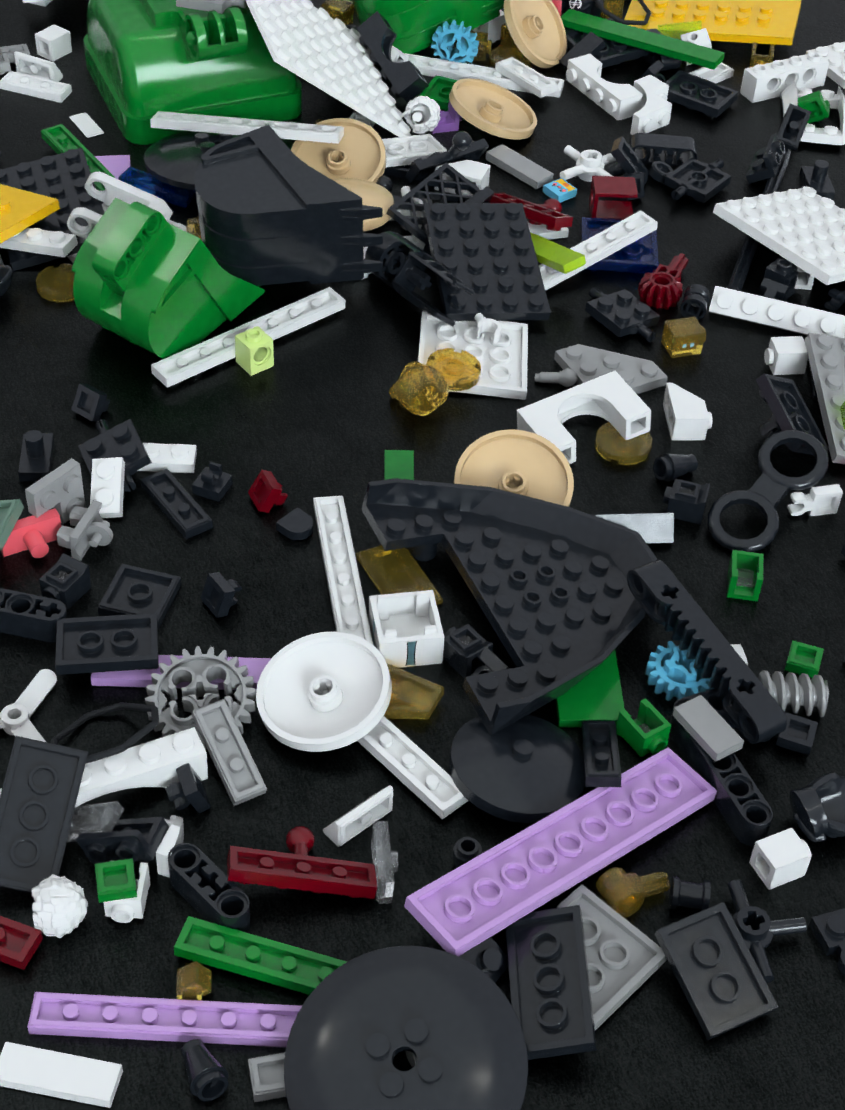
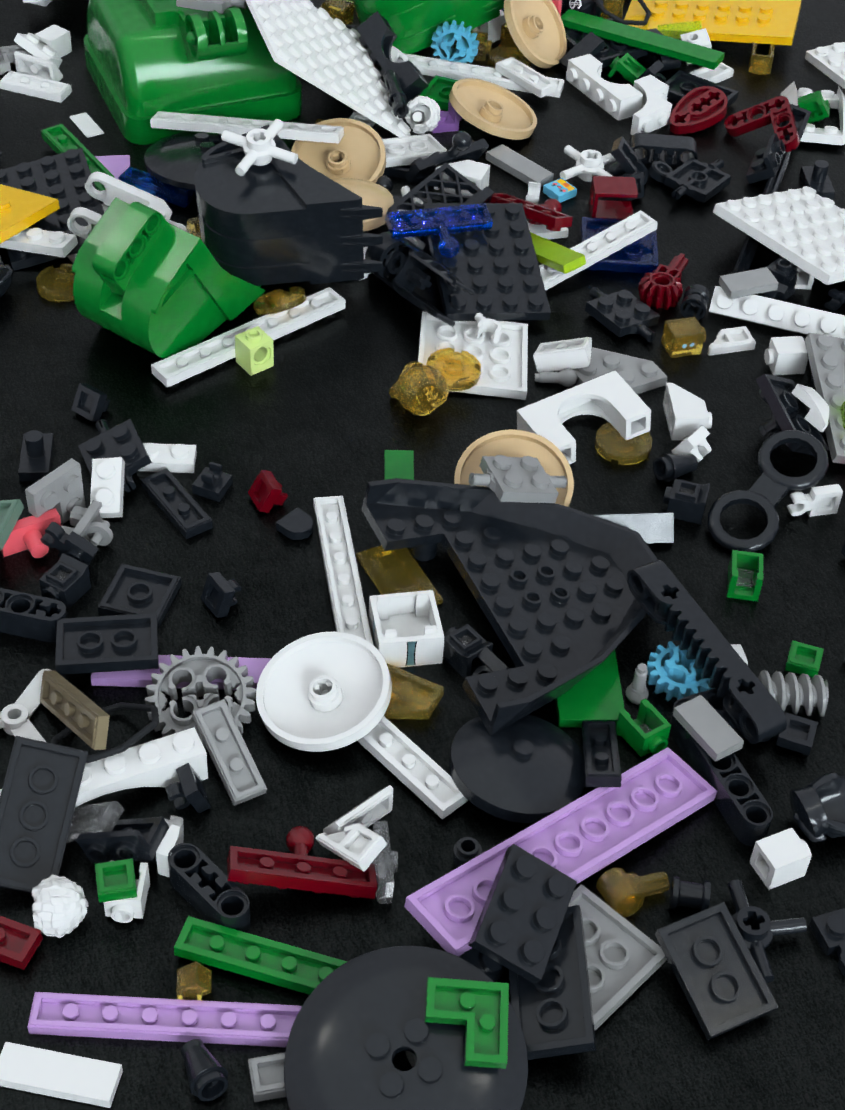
white brick [740,52,829,103] -> none
none -> white plate [14,32,63,68]
none -> dark tan tile [40,670,110,750]
none -> black plate [41,522,99,565]
none -> white bar [221,119,298,176]
none -> clear yellow tile [253,286,307,315]
none -> white tile [316,823,387,872]
none -> black pin [383,70,408,118]
none -> clear blue plate [385,203,493,258]
none -> green plate [425,977,509,1069]
none -> black plate [468,844,577,984]
none -> light grey plate [469,455,567,503]
none -> white piece [526,181,541,204]
none -> white slope [533,337,592,373]
none -> green bracket [607,53,647,84]
none -> light grey piece [626,663,649,705]
none -> dark red piece [670,86,728,135]
none -> white tile [671,425,712,462]
none -> white tile [707,326,756,356]
none -> light grey tile [719,267,779,299]
none -> dark red beam [724,96,800,152]
none -> white slope [792,384,829,433]

